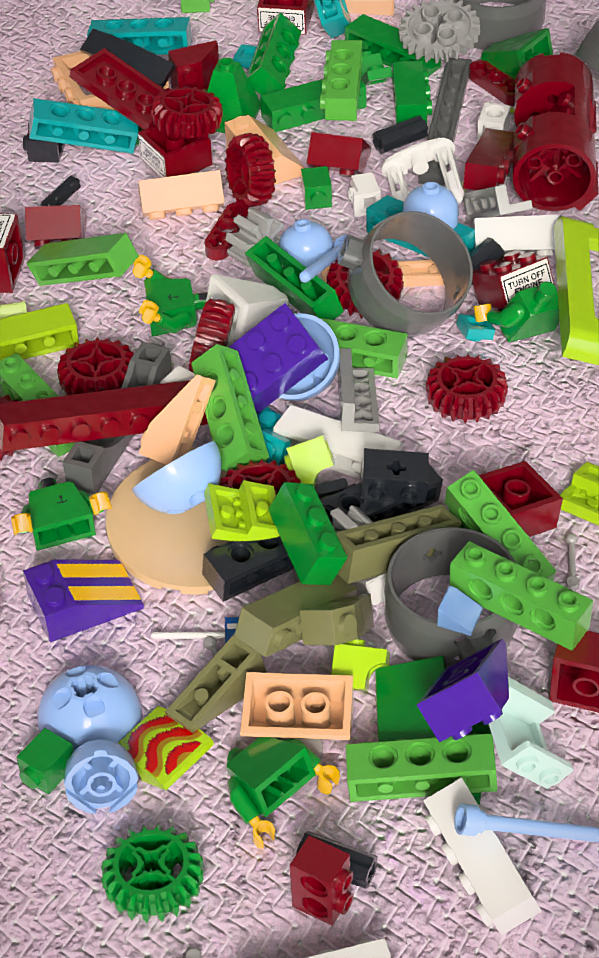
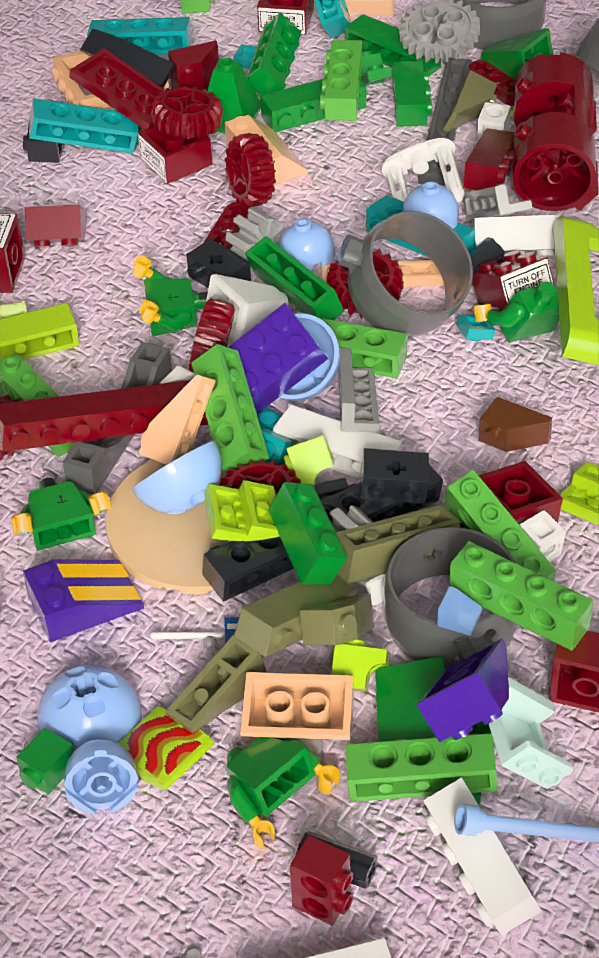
bright green brick [26,233,139,286] -> none
black axle [40,176,81,206] -> none
dark red gear [57,337,134,395] -> none
green gear [101,822,204,924] -> none
light nougat slope [138,170,224,220] -> none
light blue piece [299,234,348,283] -> none
green brick [301,166,332,210] -> none
dark red slope [306,132,372,177] -> none
white brick [348,172,381,217] -> none
black axle [372,115,428,154] -> none
dark red gear [426,353,508,423] -> none
light grey hinge [565,533,580,590] -> none
none -> black brick [186,238,251,288]
none -> olive slope [443,70,497,132]
none -> reddish brown slope [479,397,553,452]
none -> white brick [519,510,566,562]

